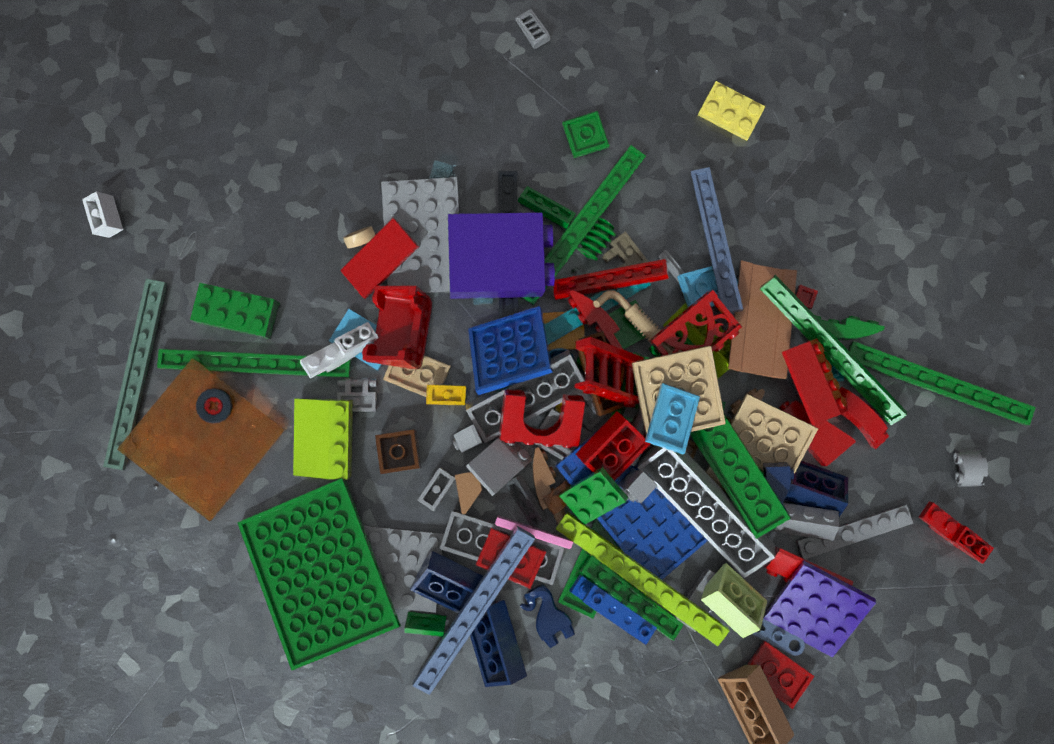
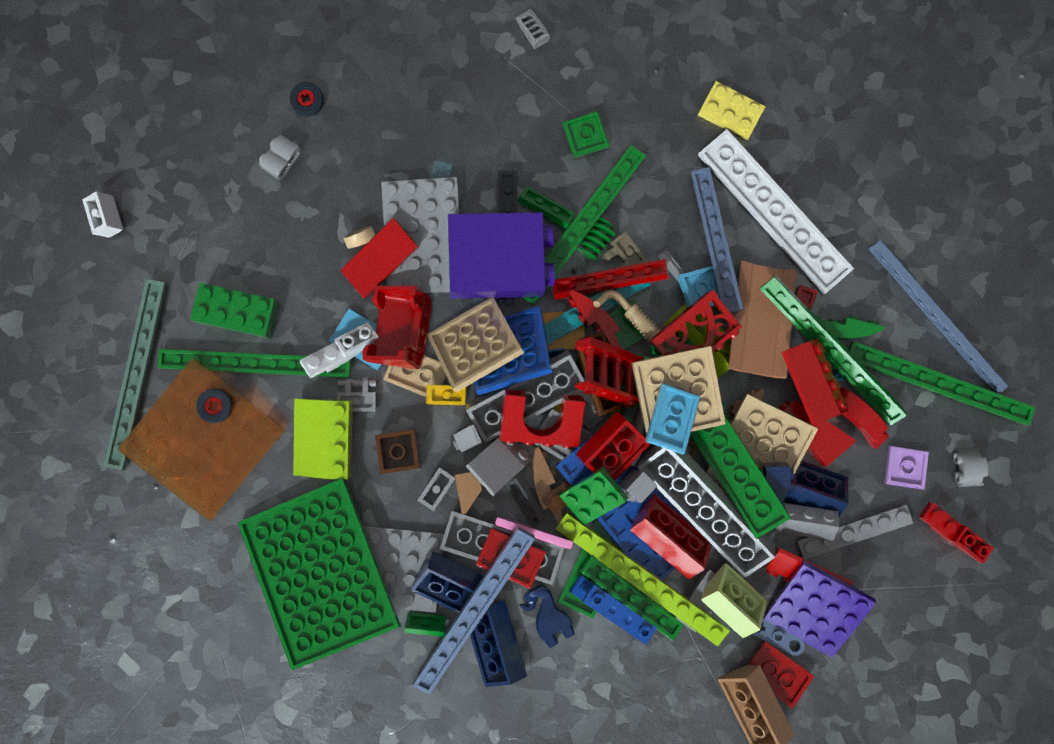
none -> light grey brick [259,134,302,181]
none -> black bush [290,82,324,117]
none -> tan plate [427,298,524,392]
none -> red slope [630,494,712,579]
none -> white plate [698,129,854,294]
none -> sand blue plate [869,240,1008,393]
none -> lavender tile [884,446,929,490]

